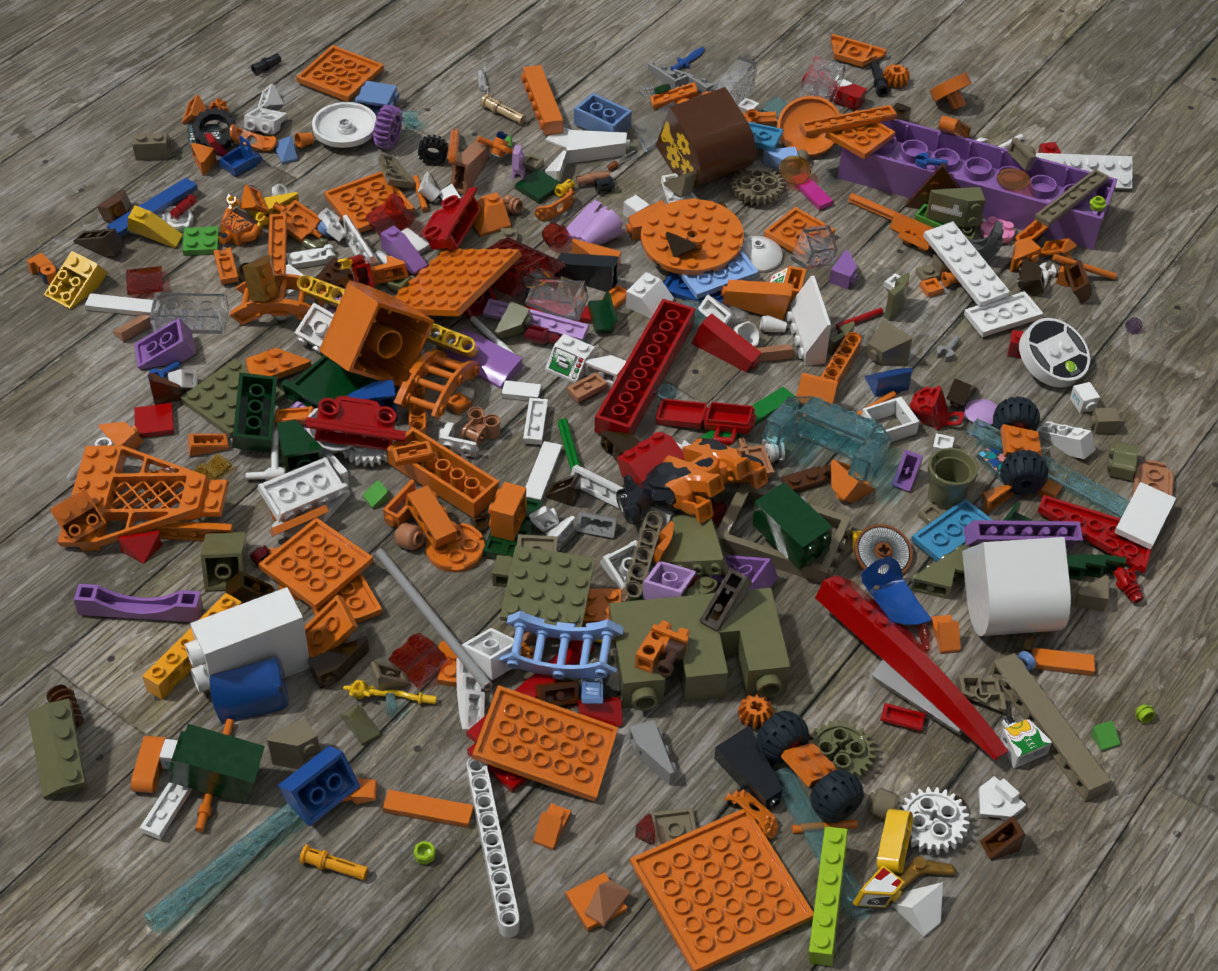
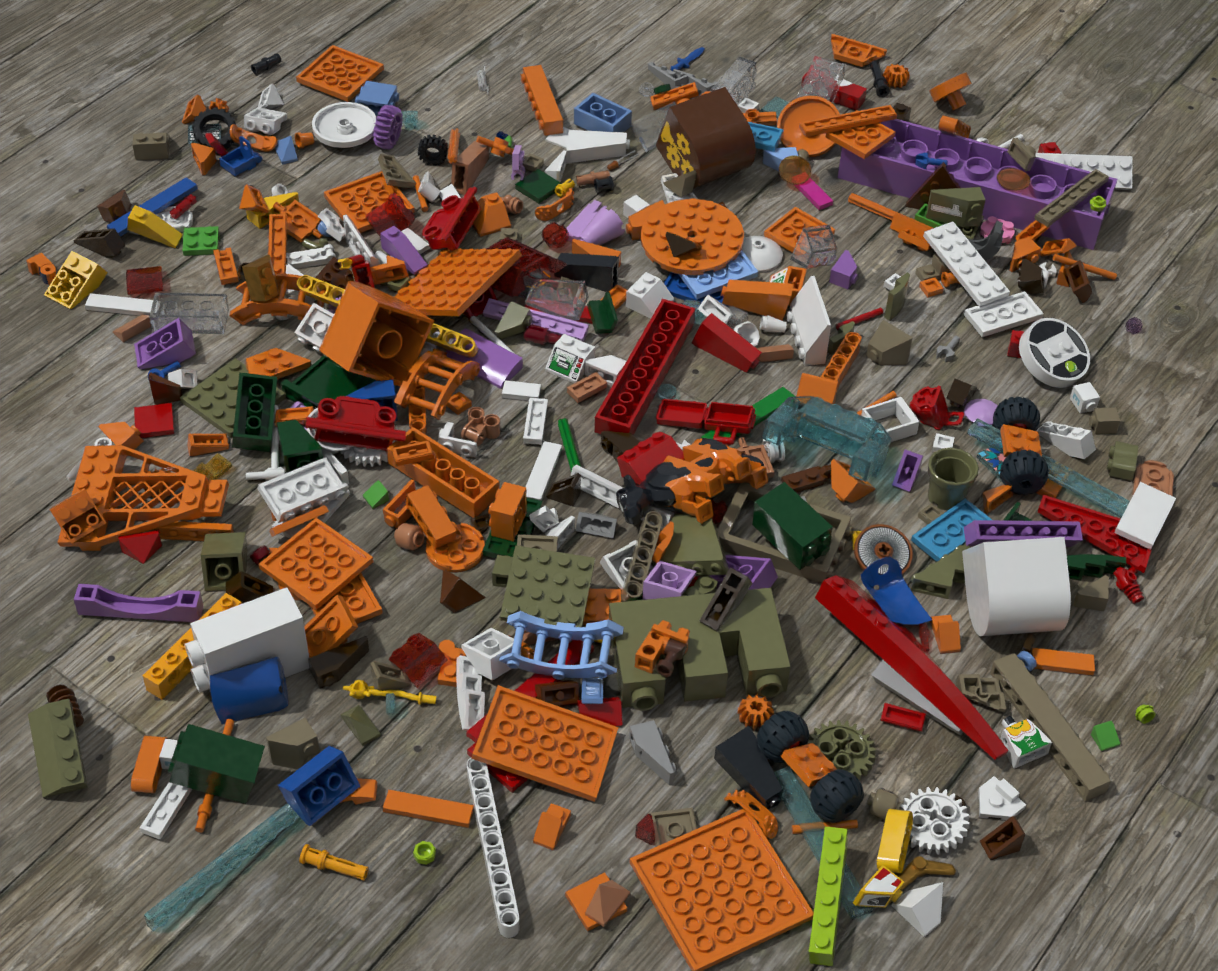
torso [218,195,269,246] -> none
light grey piece [375,549,493,691] -> none
tan pin [481,94,526,125] -> none
dark tan gear [731,166,785,206] -> none
blue slope [865,368,912,397] -> none
none -> reddish brown slope [440,570,486,613]

